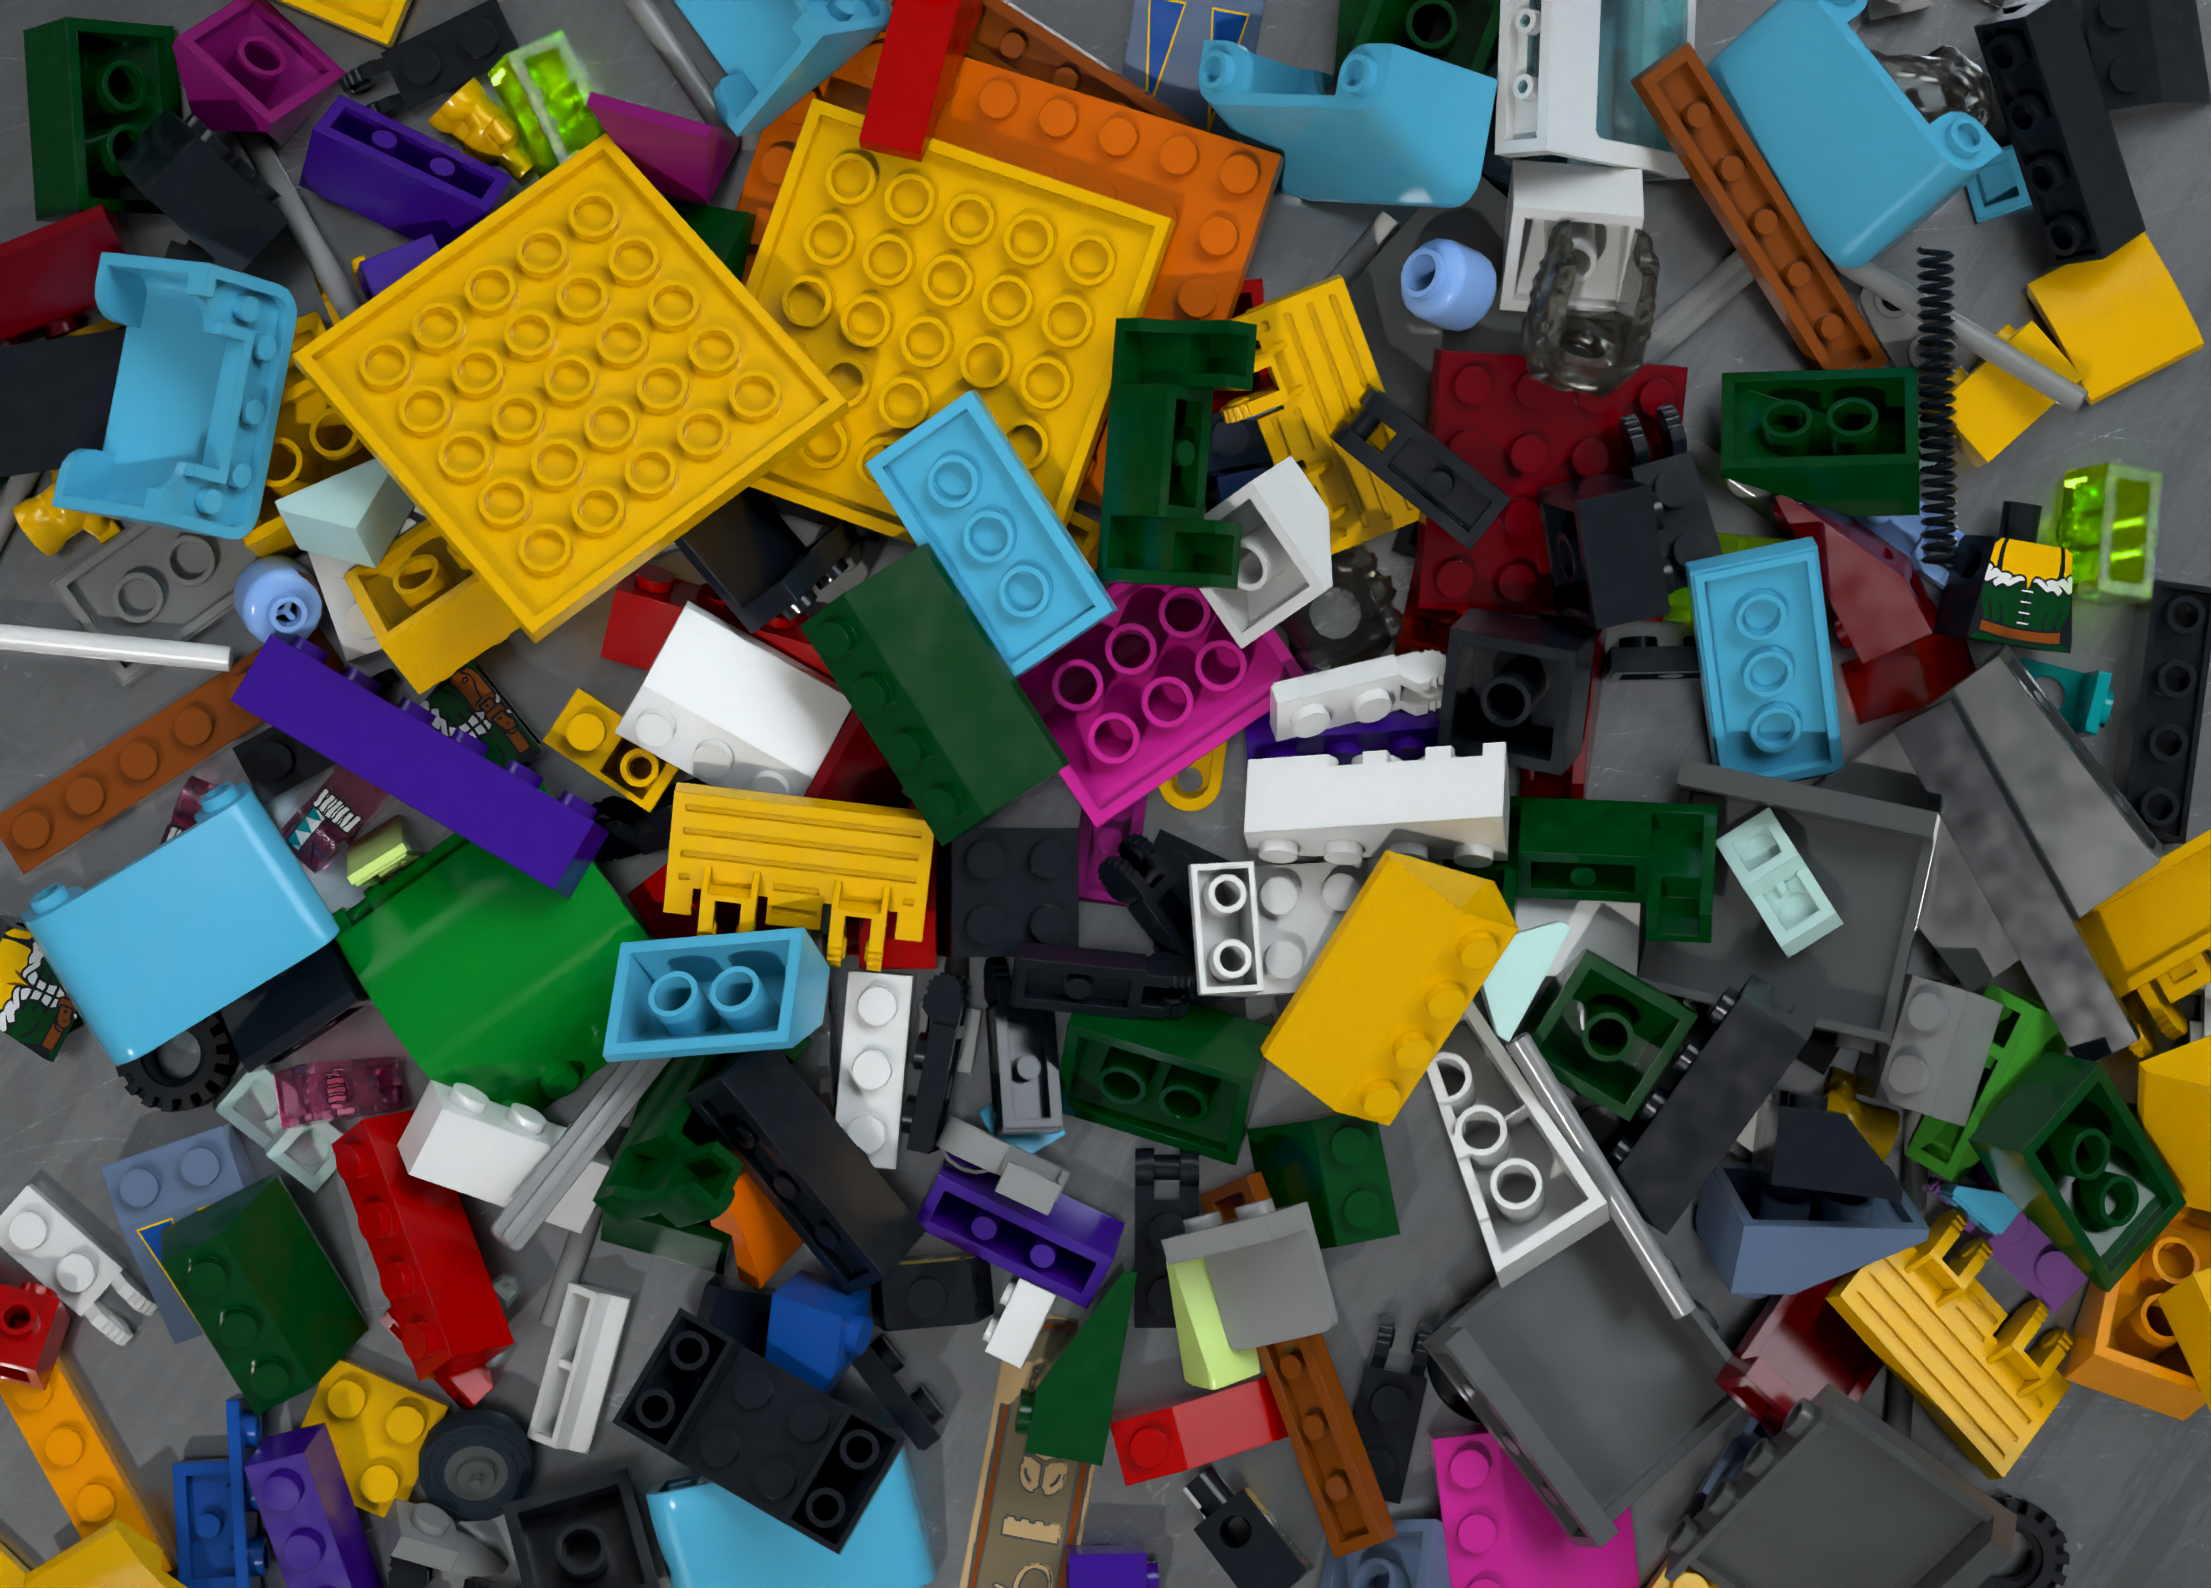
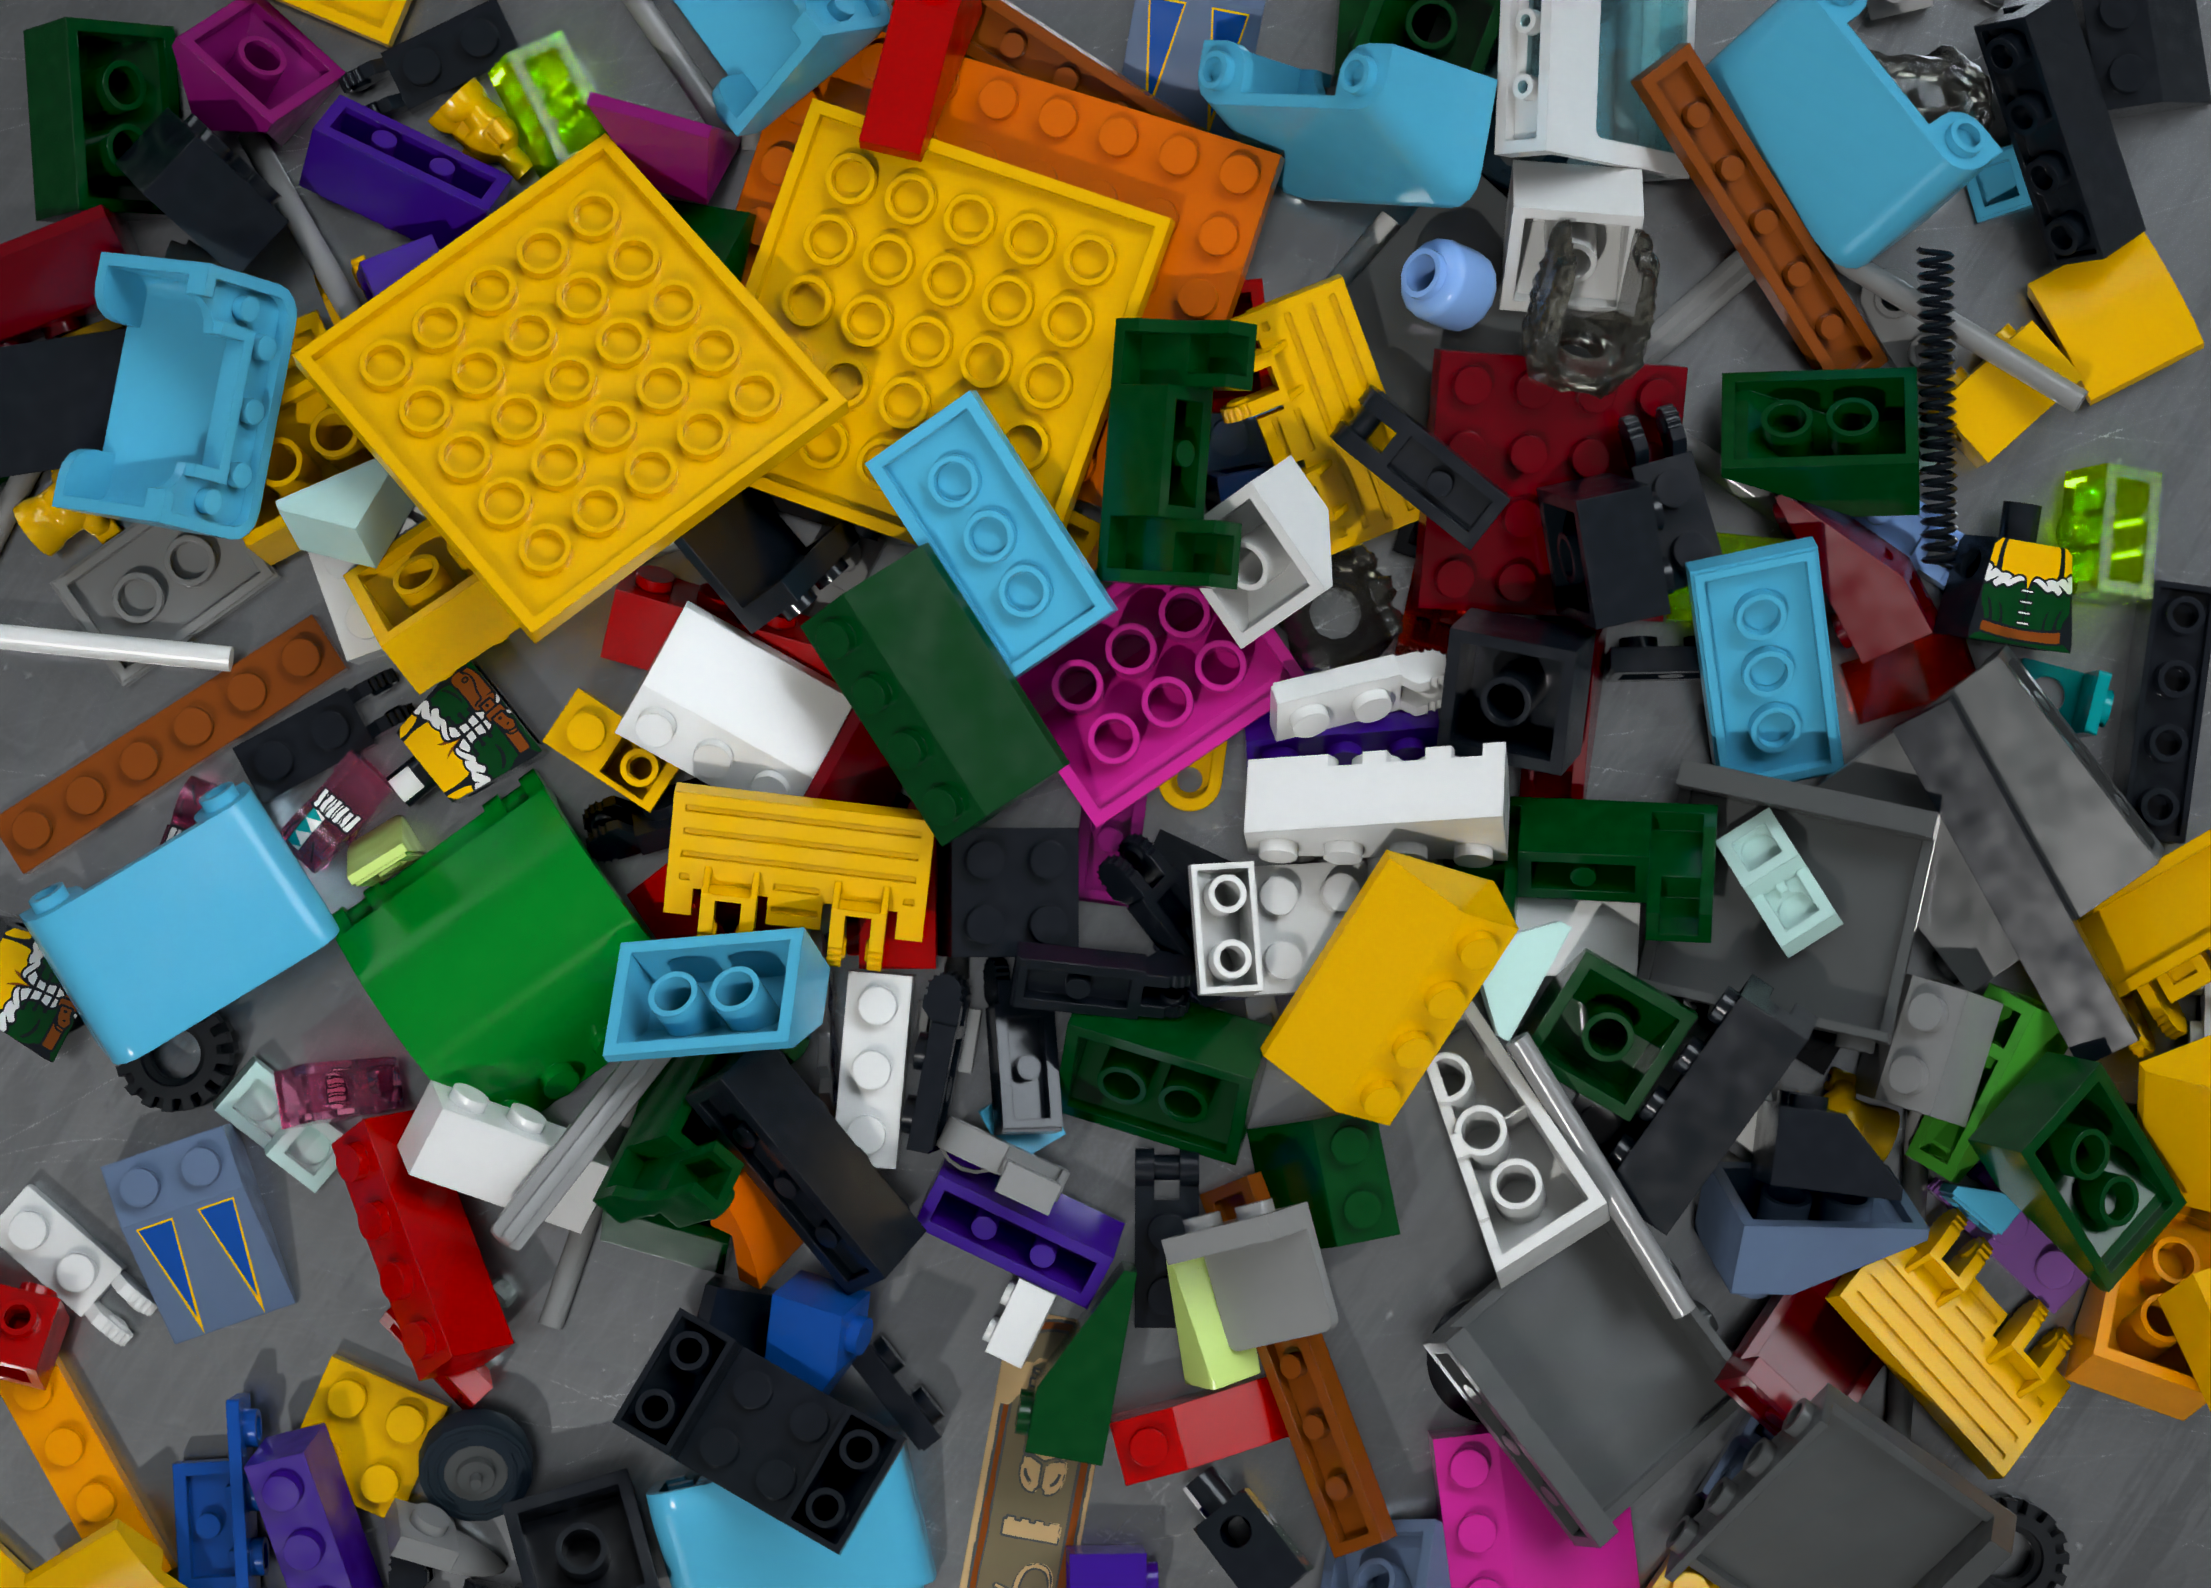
dark green slope [161,1172,369,1416] -> none
black slope [220,937,373,1073] -> none
dark purple brick [230,634,609,899] -> none
light blue head [234,555,324,645] -> none
white piece [527,1282,633,1455] -> none
black torso [870,1251,995,1331] -> none
black hinge [1352,1316,1434,1504] -> none

